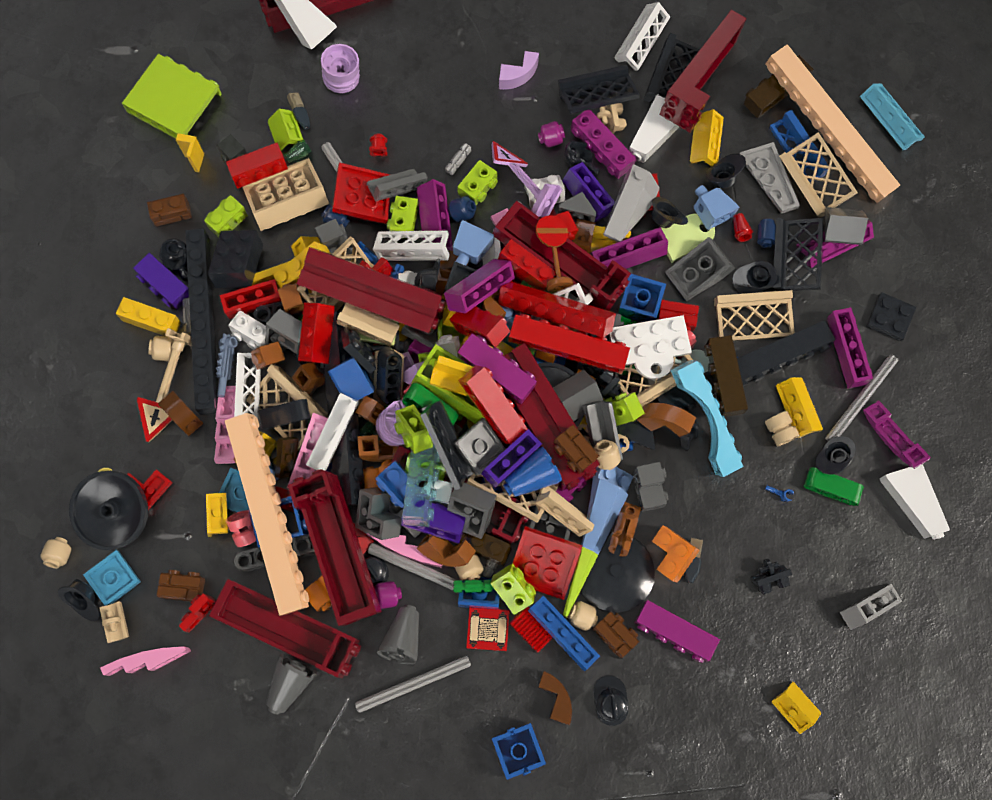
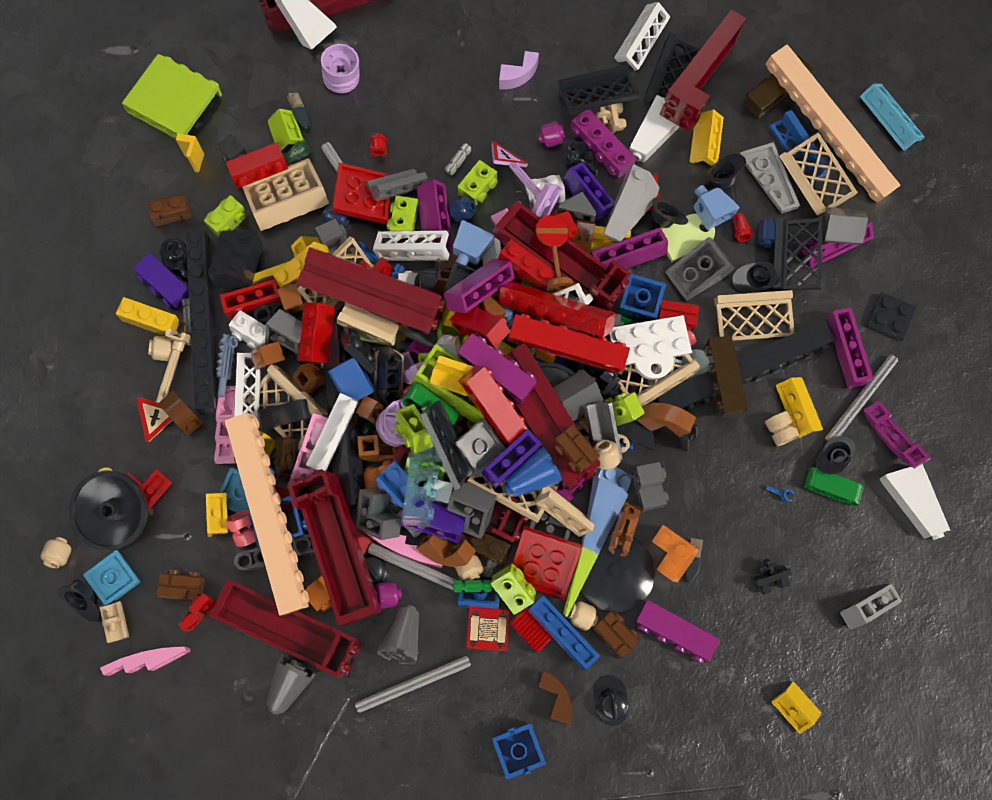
medium azure arch [670,360,743,477] -> none

